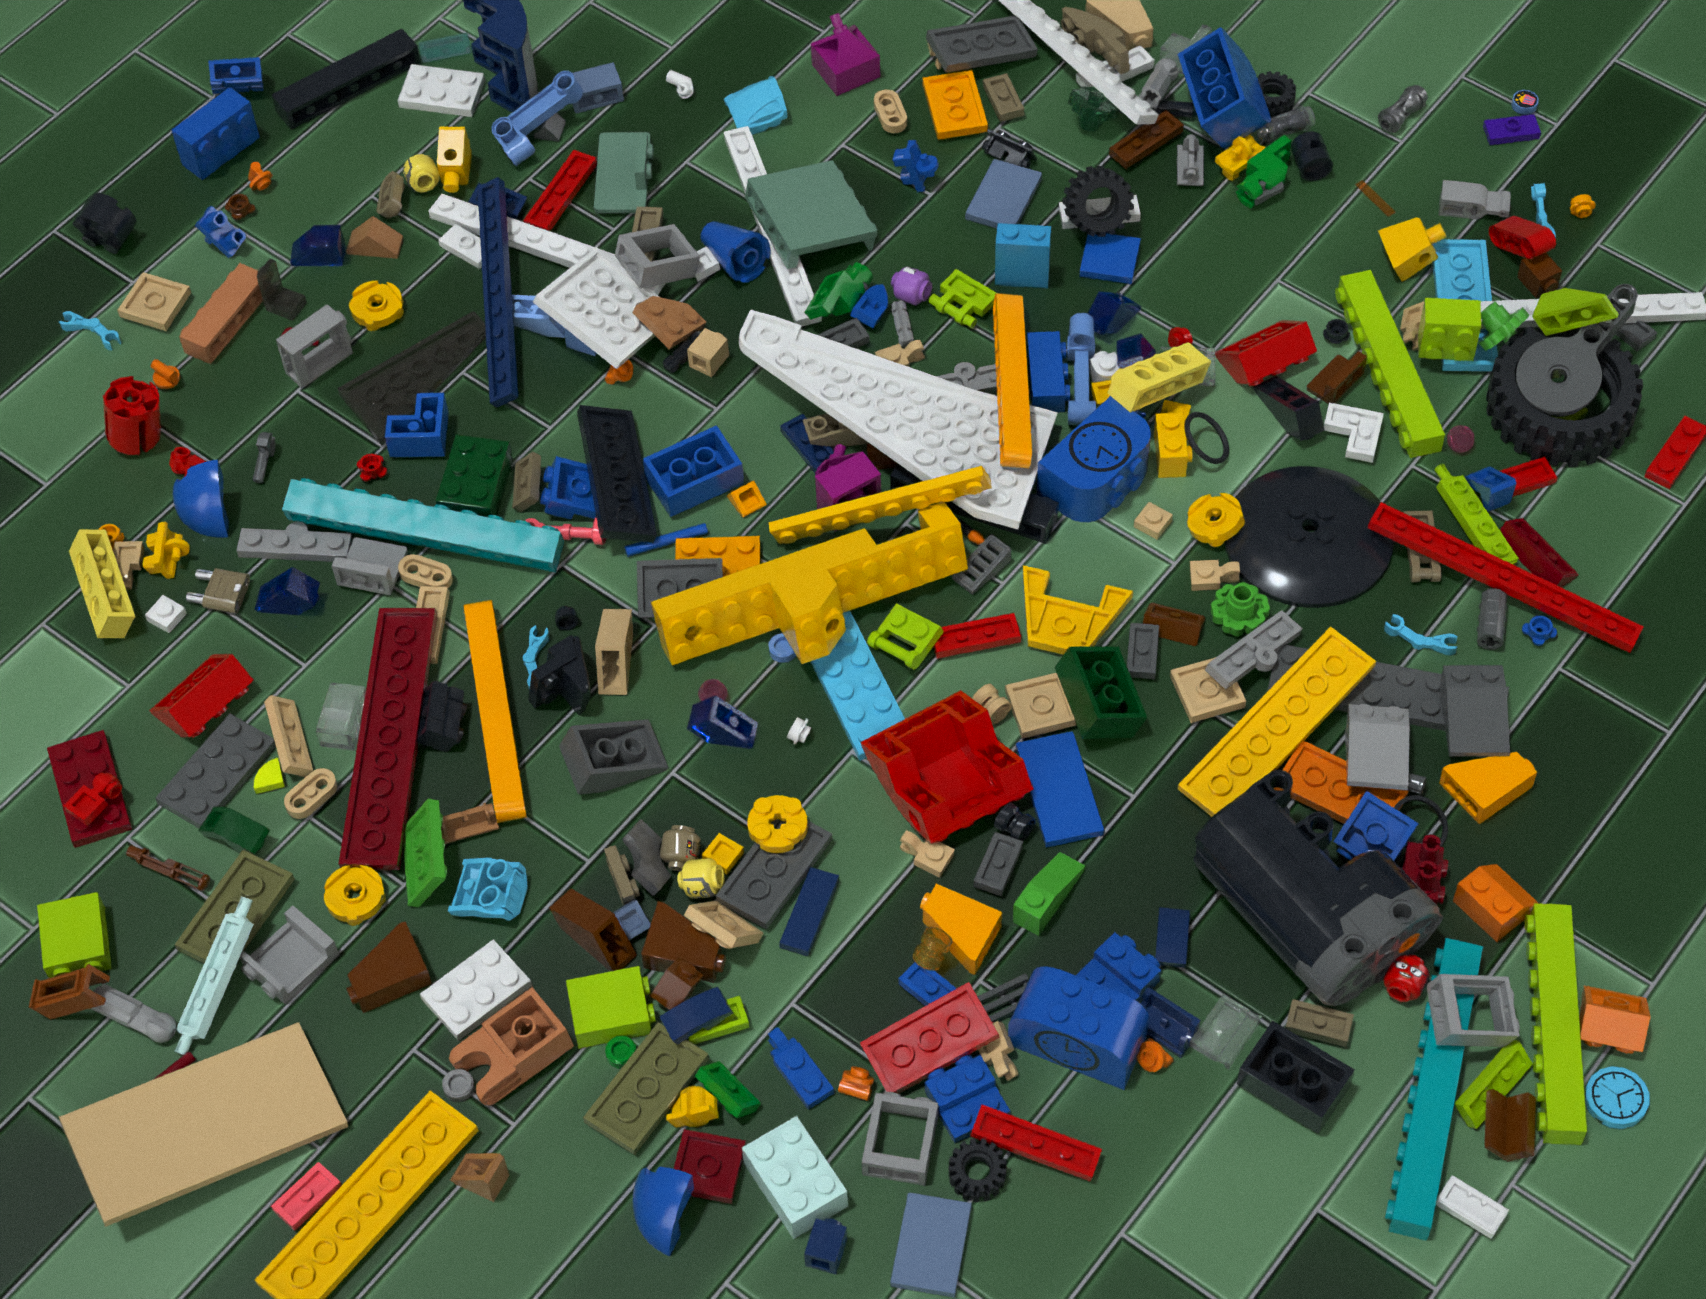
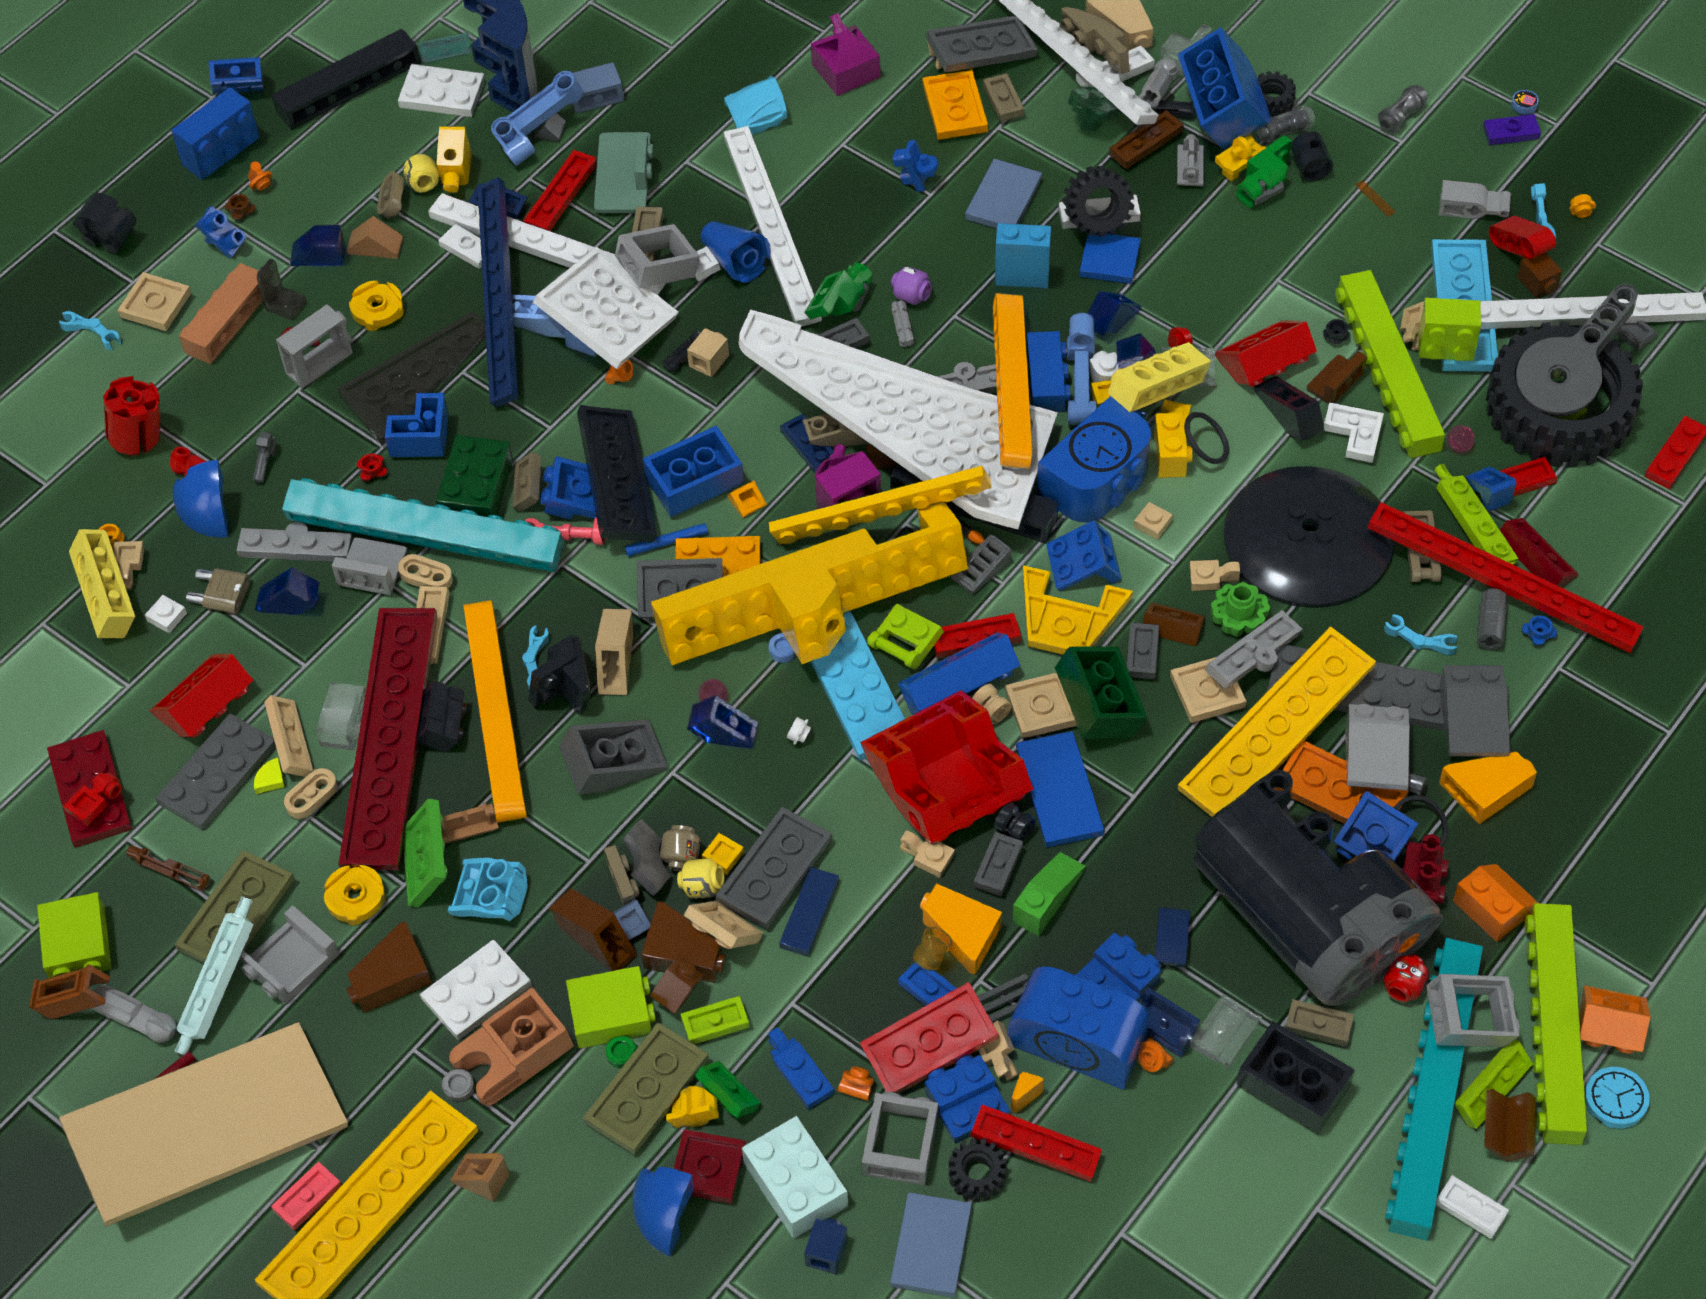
yellow hips [143,521,190,579] -> none
orange plate [151,359,180,389] -> none
dark green slope [198,806,270,855] -> none
black hinge [555,606,579,631] -> none
medium nougat plate [632,296,706,349] -> none
dark blue slope [660,987,733,1045] -> none
white arm [666,70,694,99] -> none
sand green panel [745,160,877,269] -> none
yellow plate [747,795,808,853] -> none
blue plate [850,284,888,328] -> none
tan plate [874,90,907,133] -> none
tan plate [875,340,925,367] -> none
lime plate [929,269,996,328] -> none
black hinge [982,129,1037,168] -> none
yellow plate [1187,493,1245,547] -> none
yellow torso [1378,217,1447,282] -> none
bright green plant [1479,301,1530,351] -> none
lime slope [1532,288,1619,336] -> none
none -> blue brick [898,632,1021,715]
none -> light orange slope [1011,1071,1044,1114]
none -> blue bracket [1046,520,1122,591]

